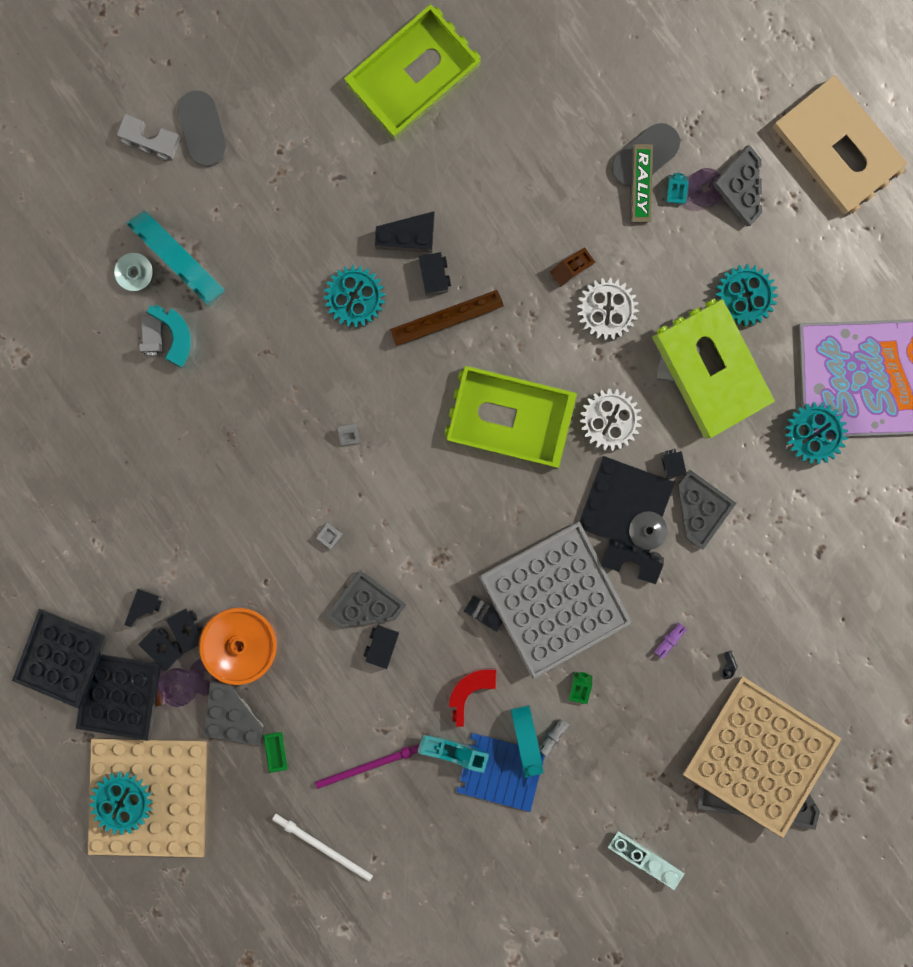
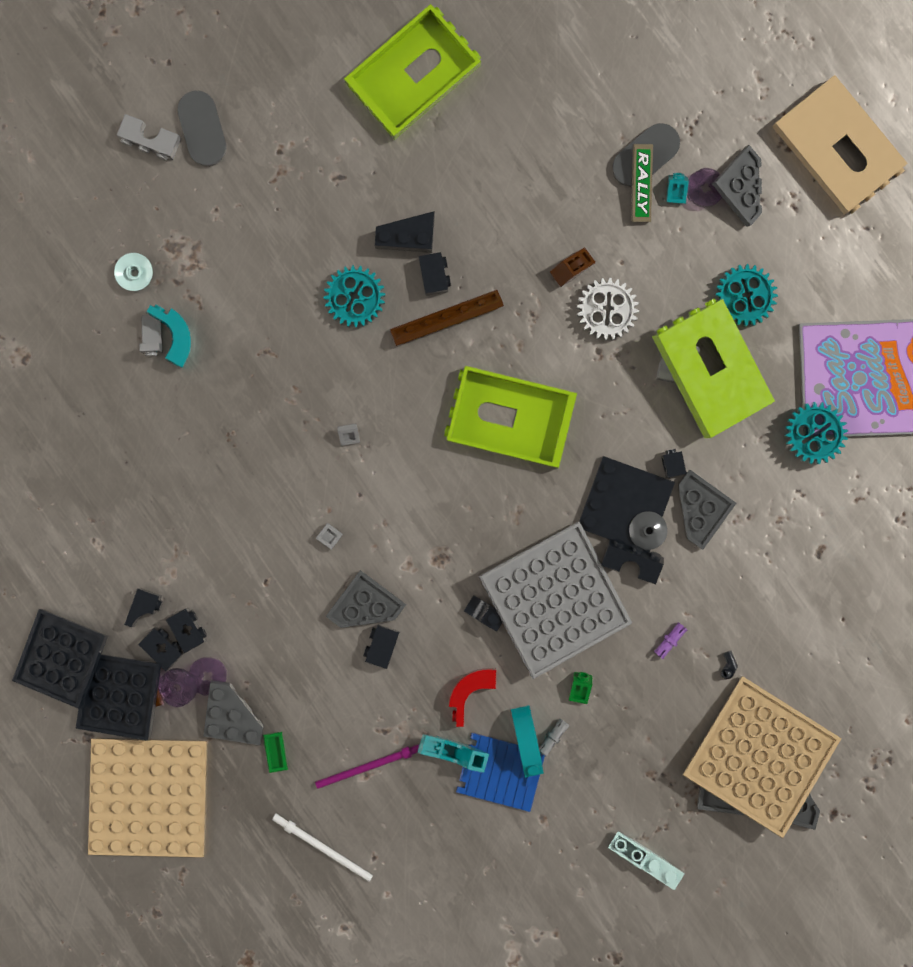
teal gear [89,771,153,835] -> none
teal windscreen [126,210,225,306] -> none
orange dish [199,607,277,685] -> none
white gear [580,389,642,451] -> none

